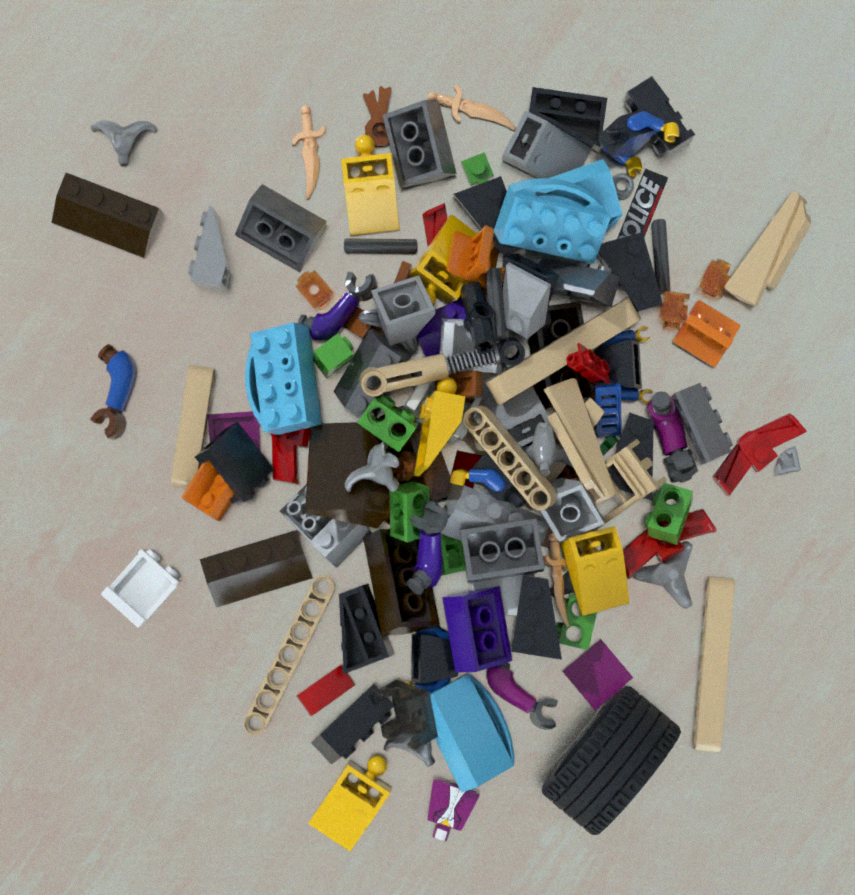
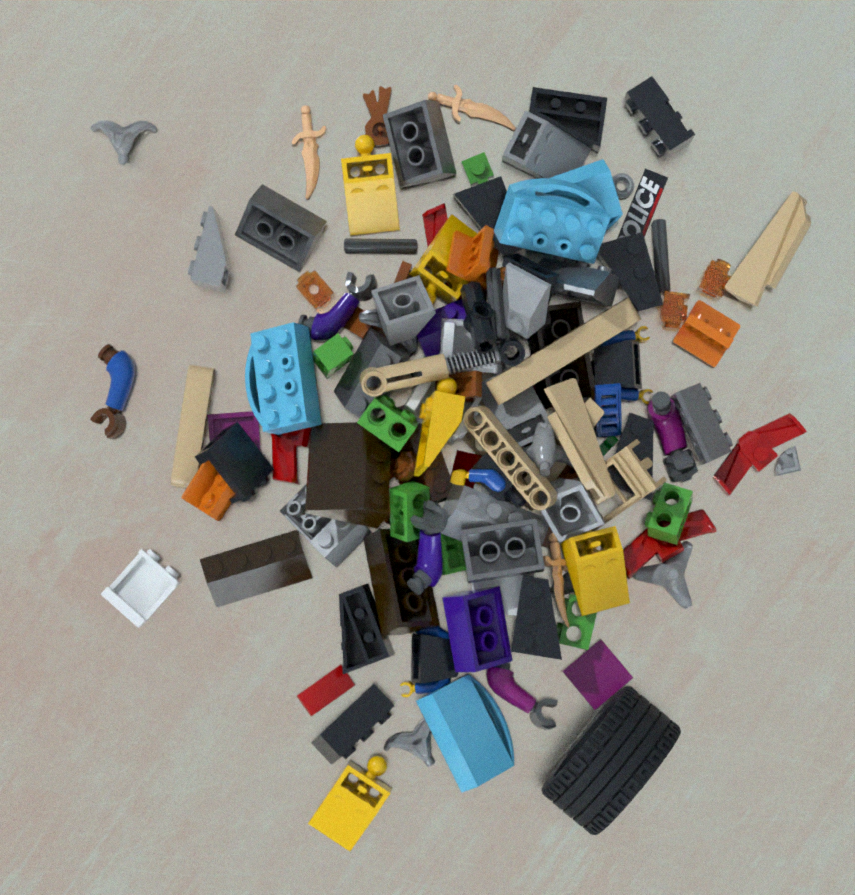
dark brown slope [51,172,163,258] -> none
tan beam [243,576,335,735] -> none
light grey piece [345,442,399,492] -> none
clear smoke panel [373,680,438,749] -> none
magenta torso [427,777,480,842] -> none
red hinge [566,343,610,384] -> none
torso [599,108,679,177] -> none
tan beam [694,576,735,753] -> none

